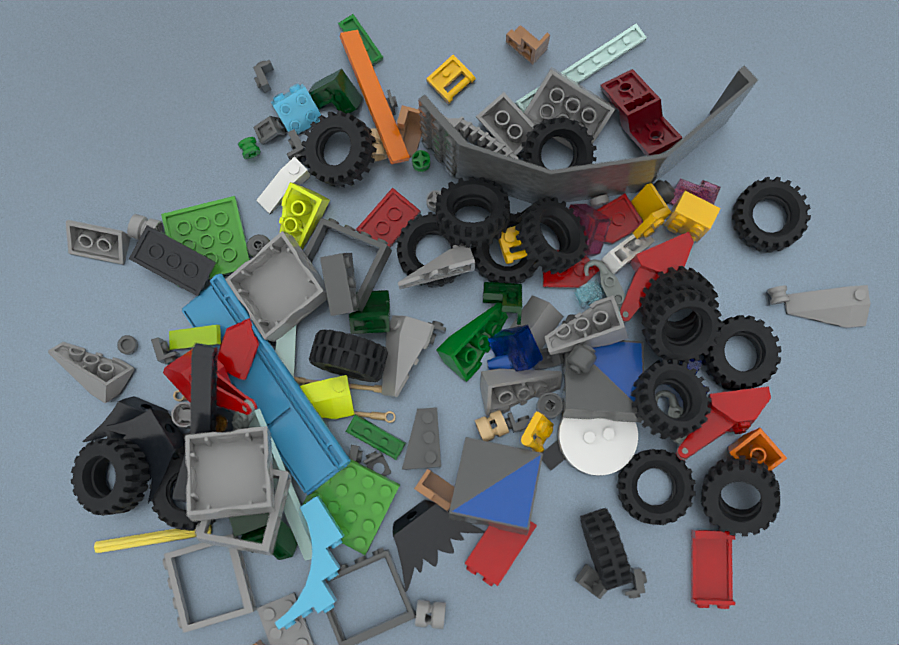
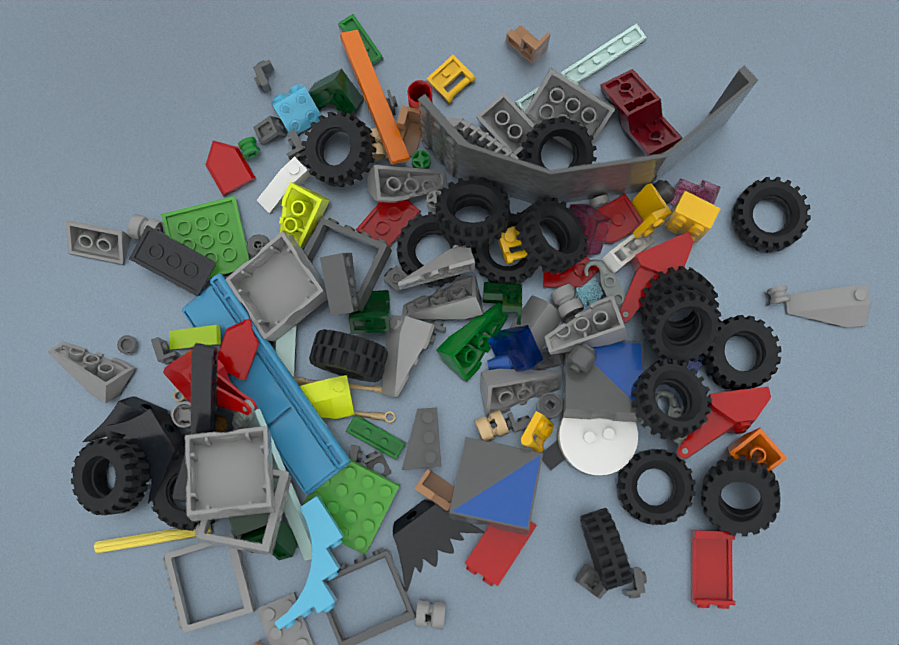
none -> red tile [205,141,256,197]
none -> light grey wedge [367,165,447,203]
none -> dark grey bracket [383,265,408,291]
none -> light grey wedge [403,274,483,320]
none -> red piece [407,80,433,109]
none -> light grey wheel [550,284,584,320]

